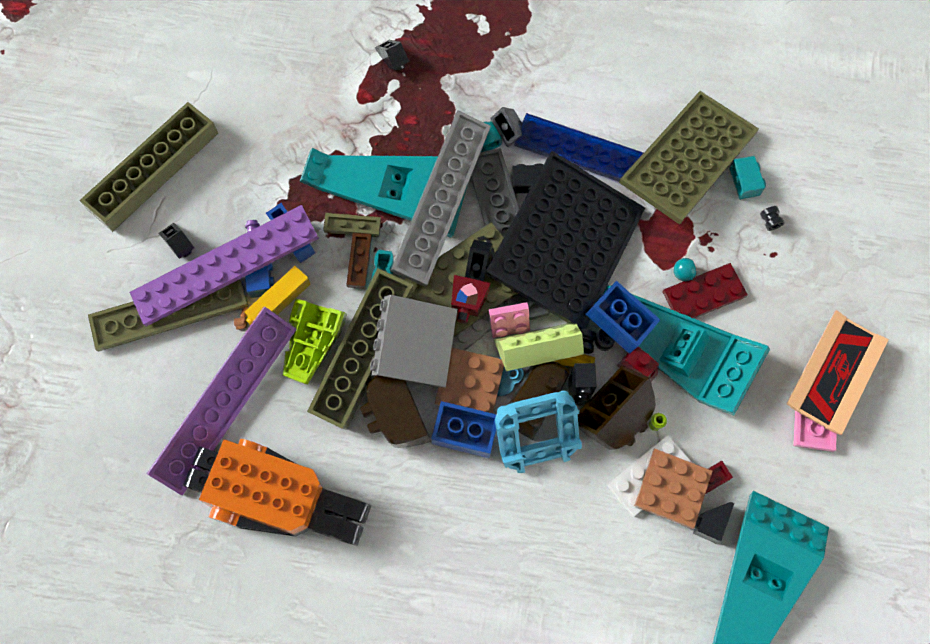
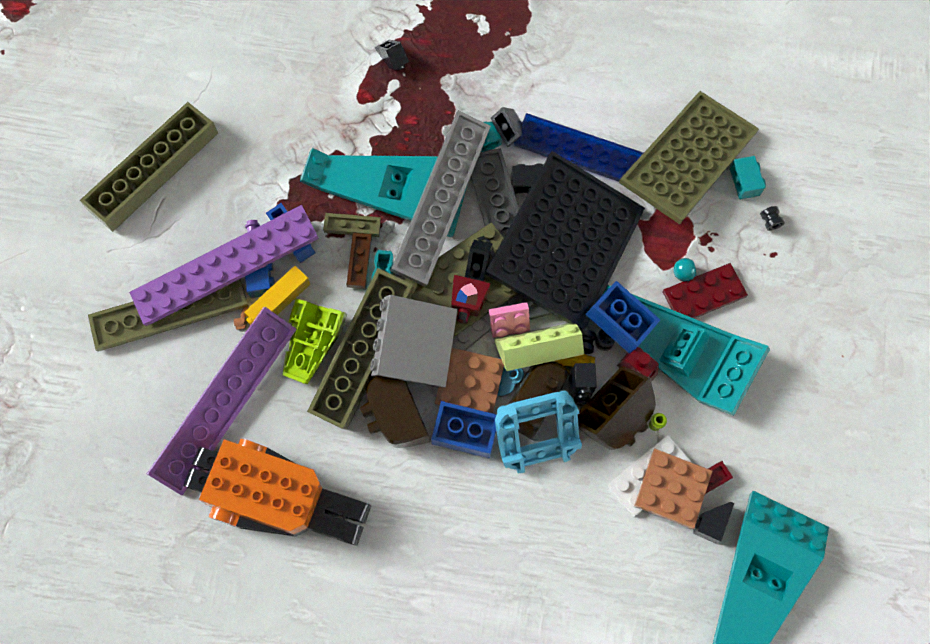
black slope [158,223,195,259] -> none
hinge [787,310,889,435] -> none
bright pink plate [793,411,837,452] -> none

